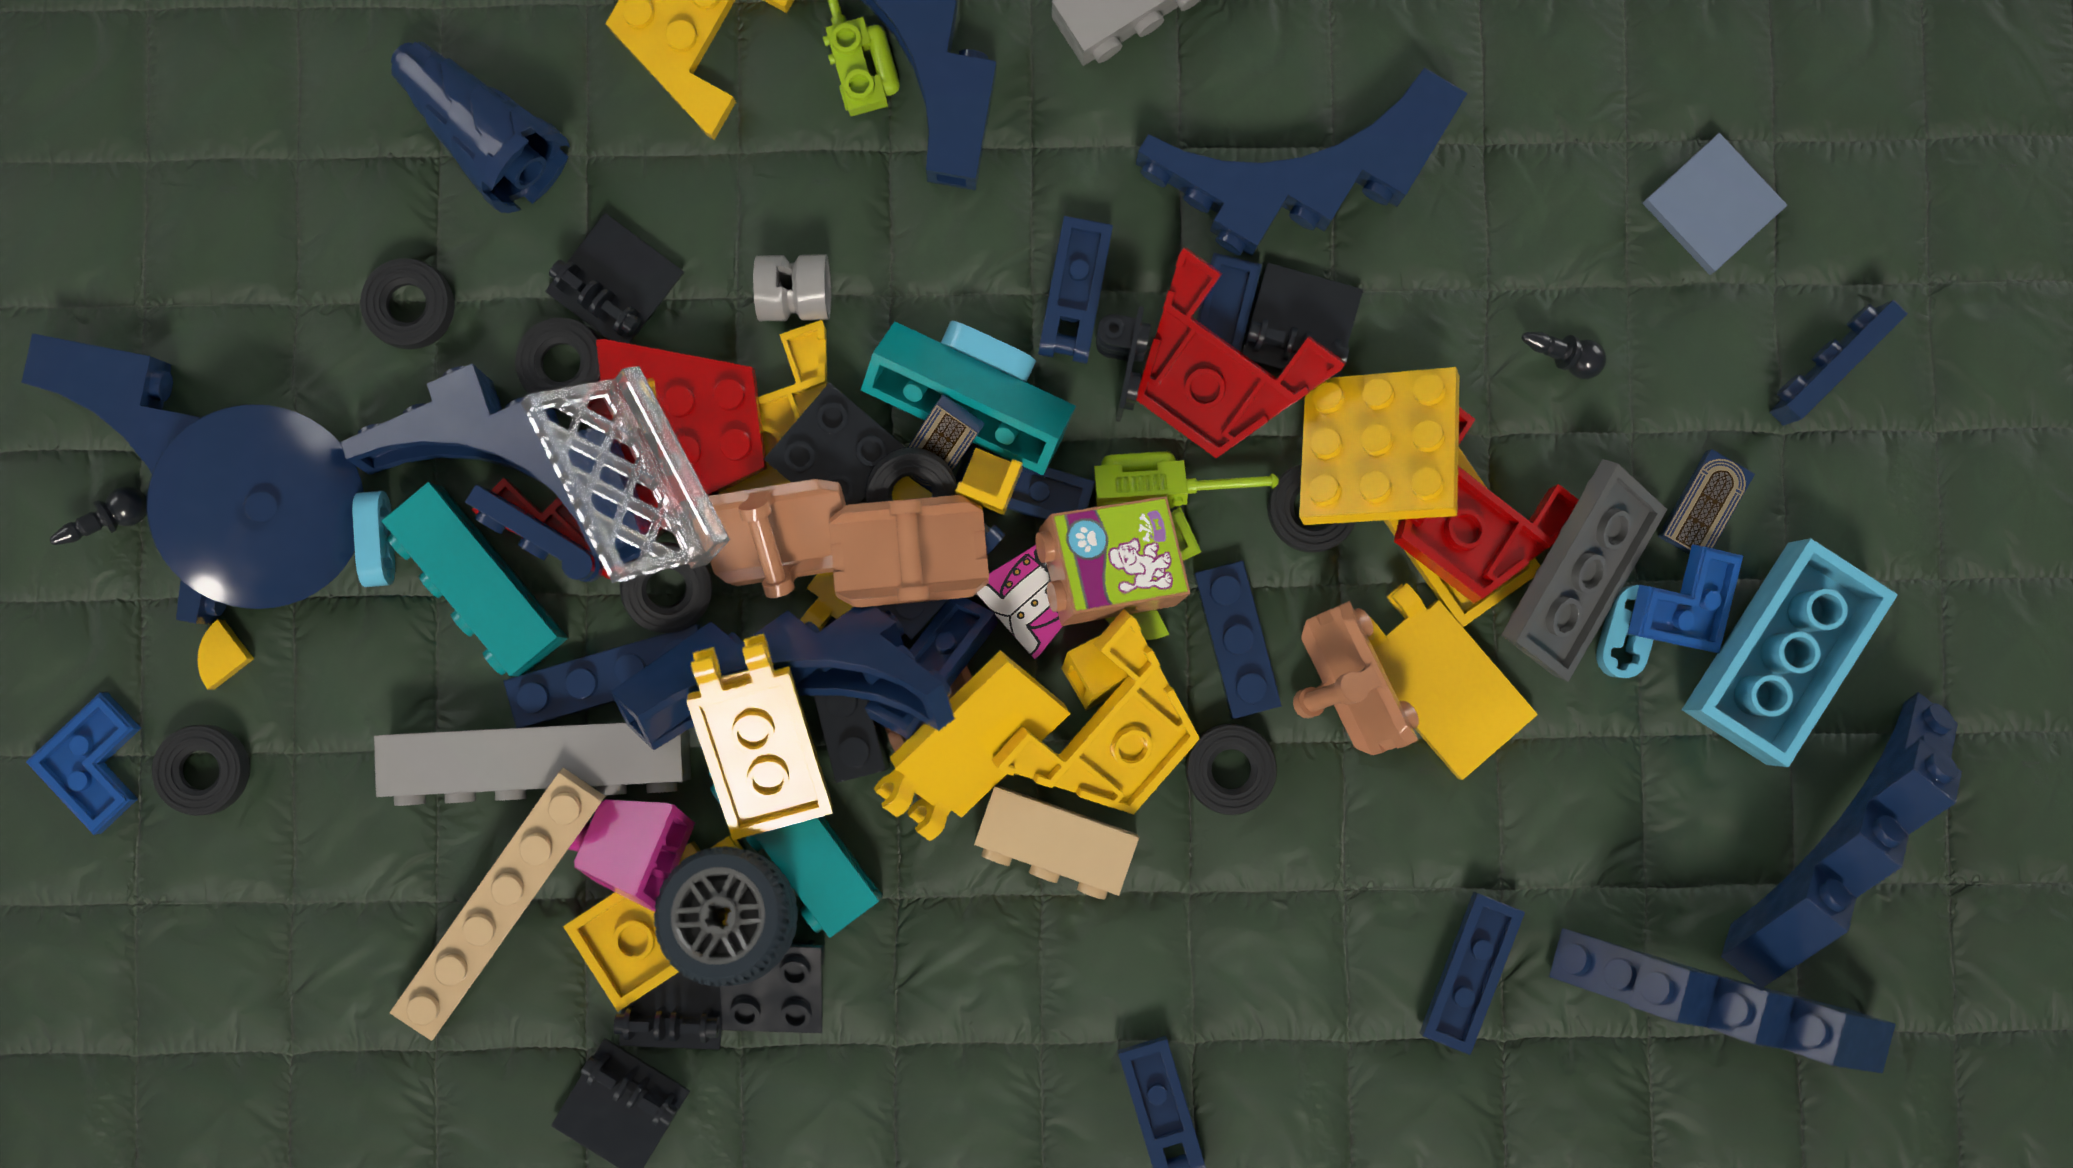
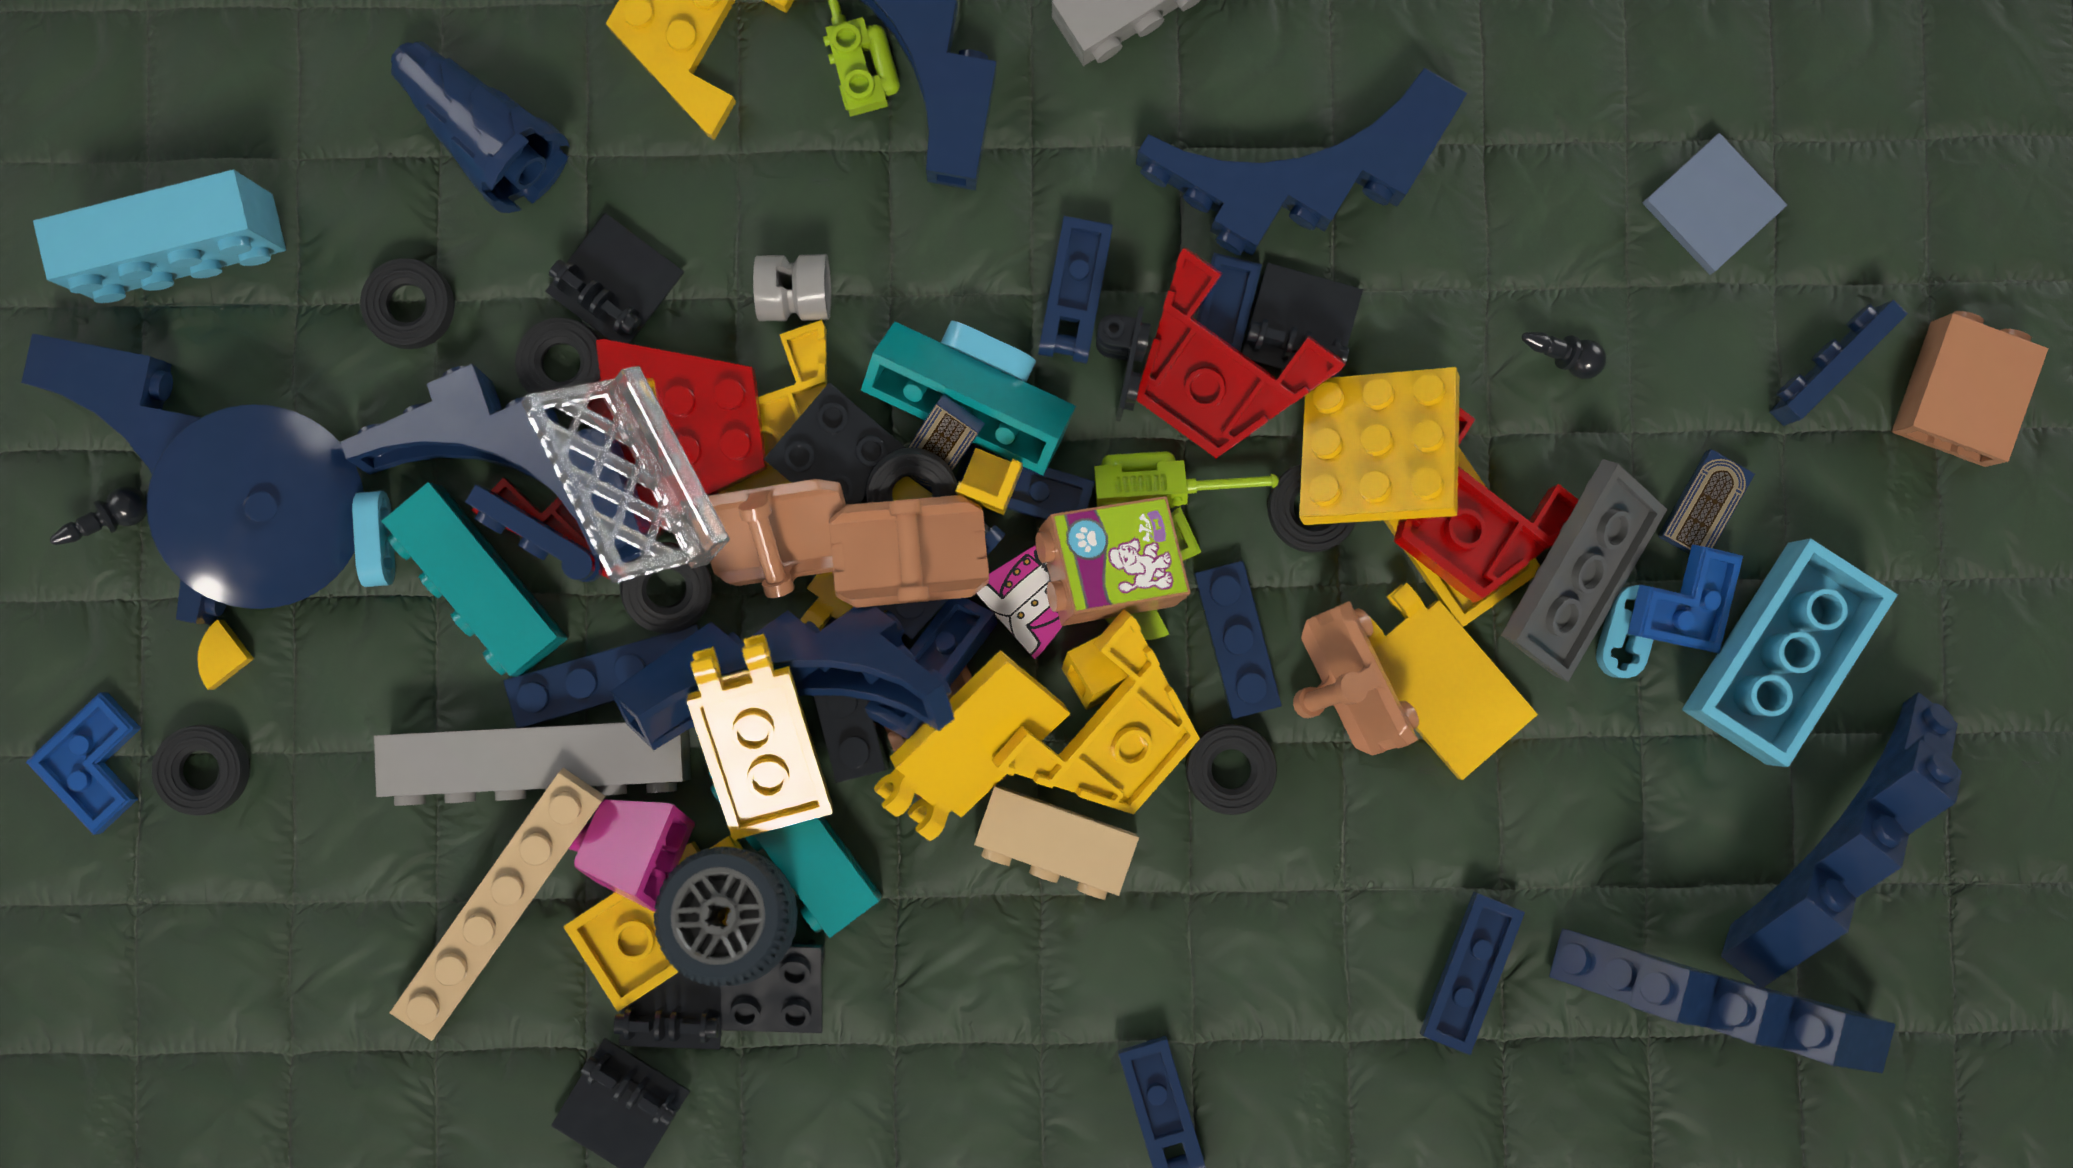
none -> medium azure brick [33,169,286,303]
none -> nougat brick [1892,311,2049,467]

